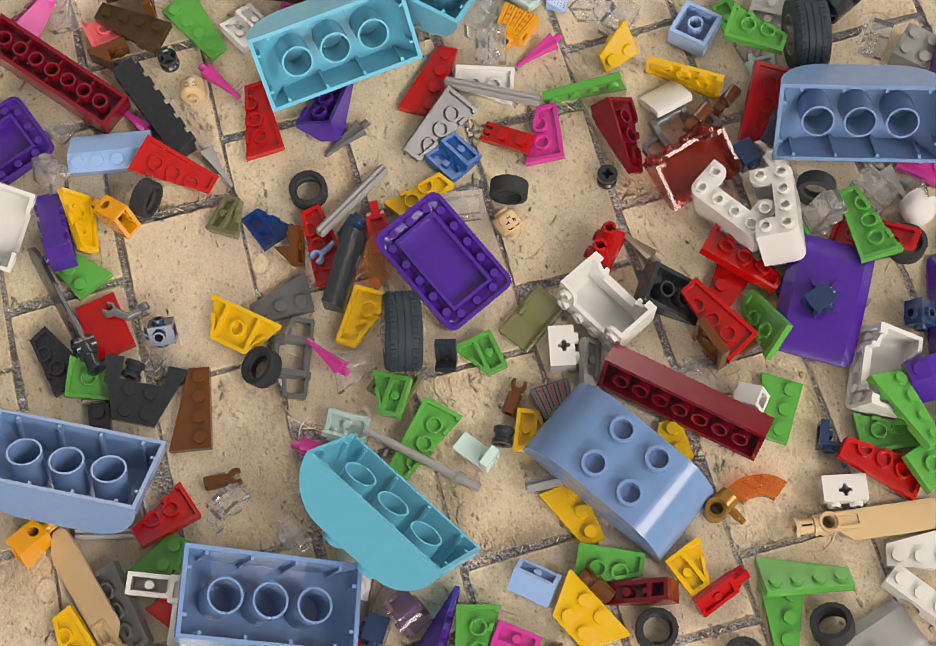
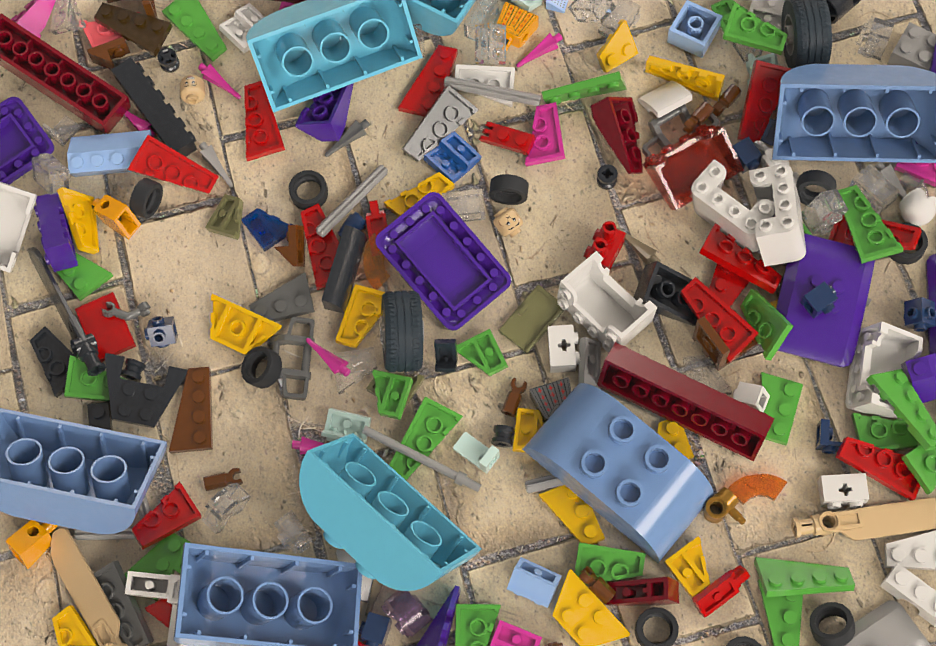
medium blue hand [310,240,335,264] -> none

